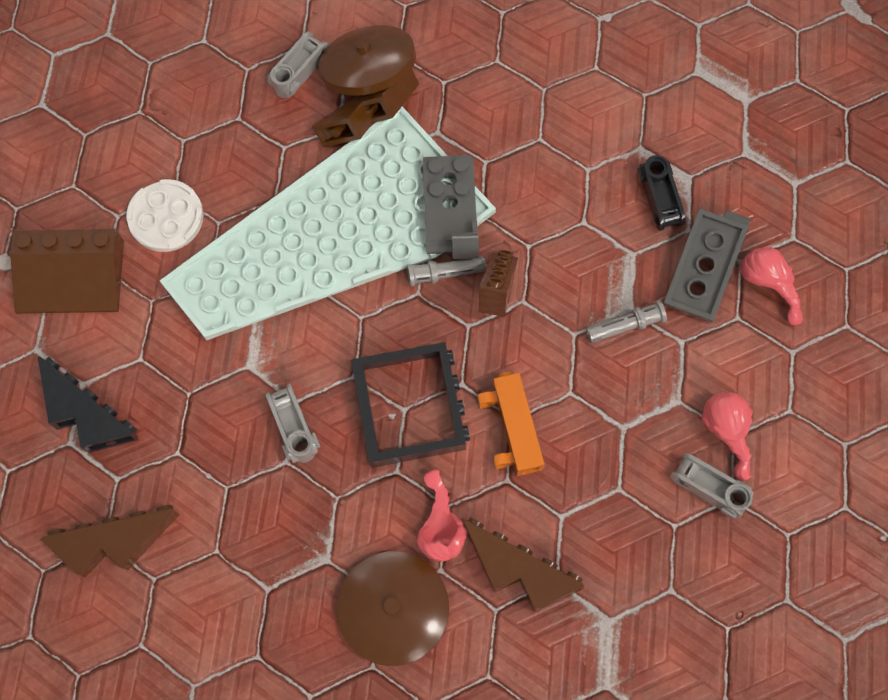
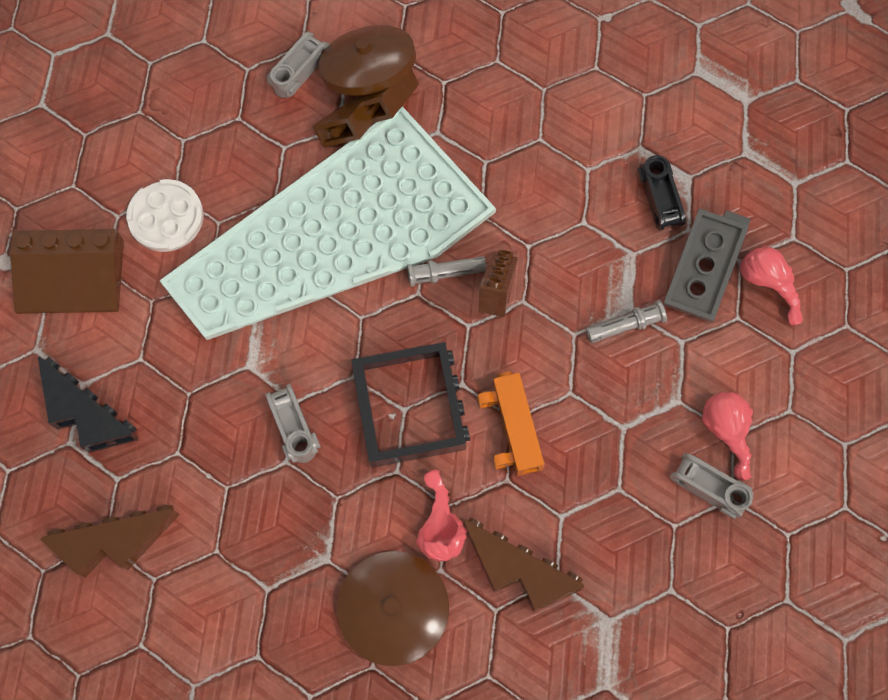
dark grey hinge [423,155,479,259] -> none

